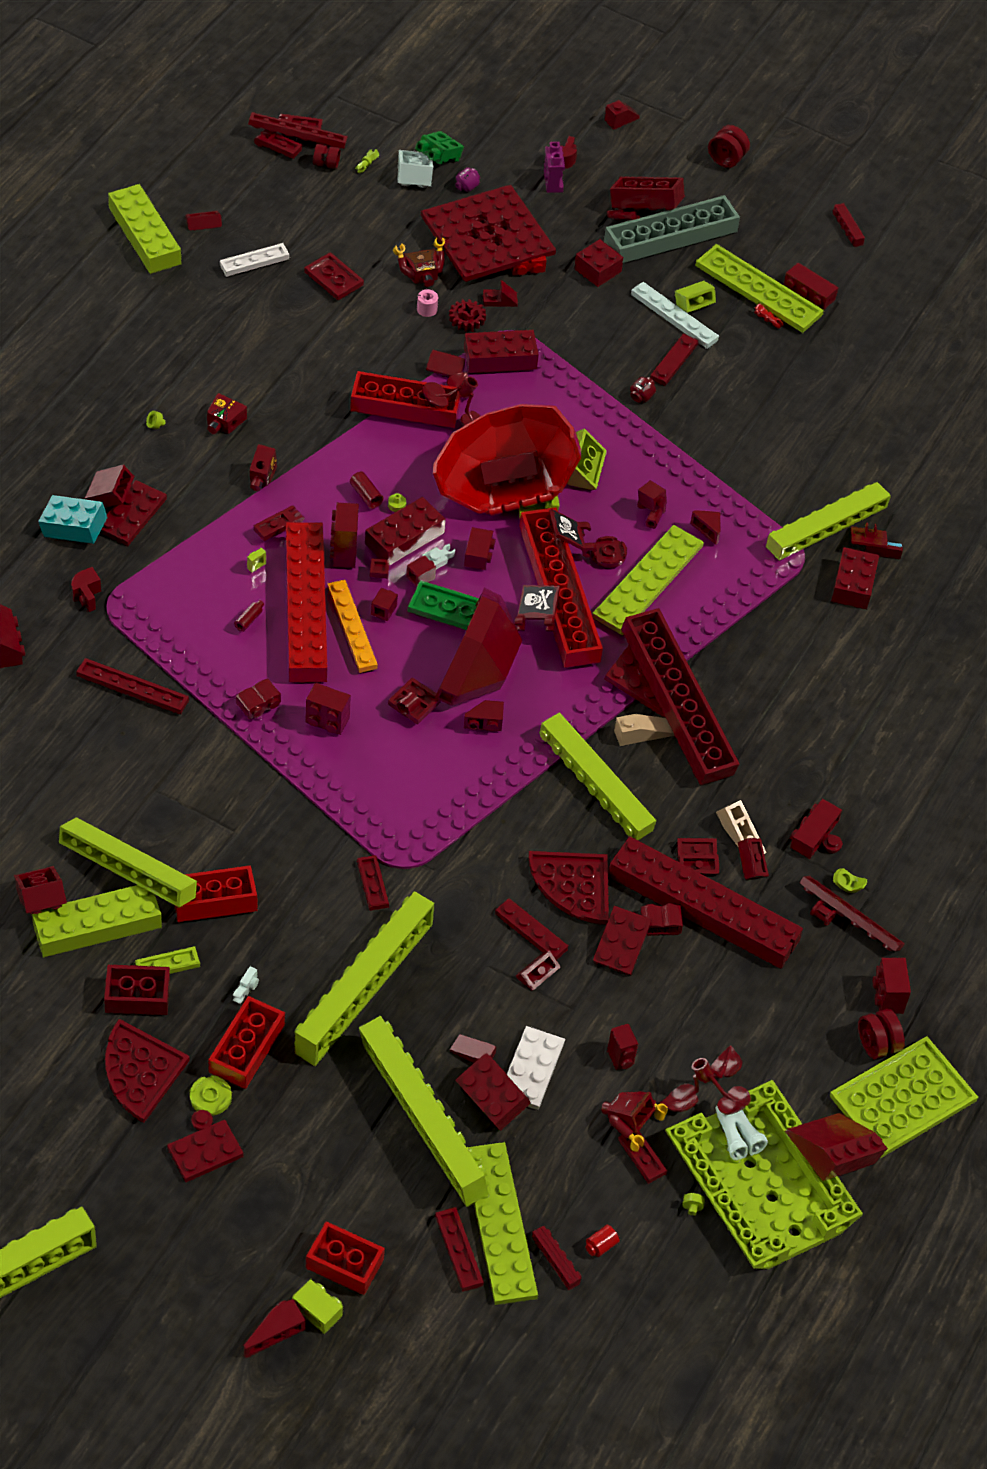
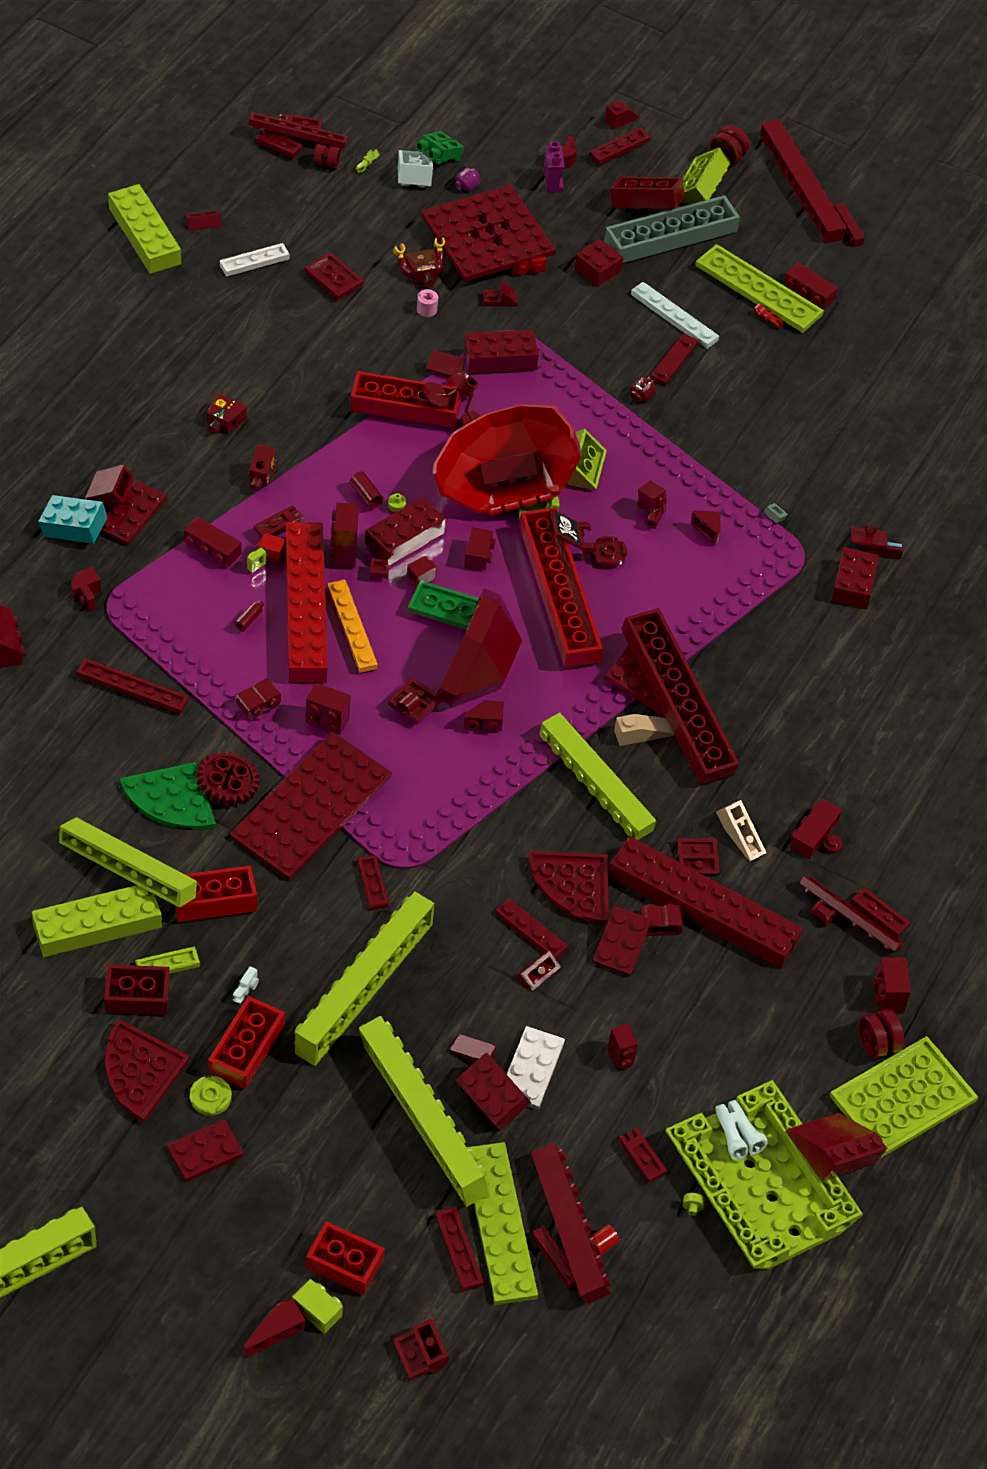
dark red brick [14,866,67,914] -> none
lime tile [146,411,165,430] -> none
dark red plate [191,1110,213,1130] -> none
dark red brick [371,588,398,621] -> none
light aqua plate [422,544,455,569] -> none
dark red gear [449,299,486,331] -> none
flag [515,585,560,632] -> none
lime plate [592,525,704,636] -> none
dark red torso [602,1091,668,1152] -> none
dark red brick [607,209,641,222] -> none
dark red plant [660,1045,751,1115] -> none
lime brick [675,281,716,313] -> none
dark red slope [738,838,769,879] -> none
lime brick [766,482,891,561] -> none
lime hair [833,868,867,893] -> none
none -> green plate [120,762,216,830]
none -> dark red brick [184,517,242,567]
none -> dark red gear [196,750,260,807]
none -> dark red plate [230,731,392,881]
none -> red brick [256,533,286,564]
none -> dark red brick [393,1318,449,1381]
none -> dark red brick [531,1142,611,1304]
none -> dark red plate [589,127,651,165]
none -> lime slope [681,147,730,205]
none -> dark red brick [760,119,847,244]
none -> sand green plate [763,503,788,523]
none -> dark red plate [851,887,911,938]

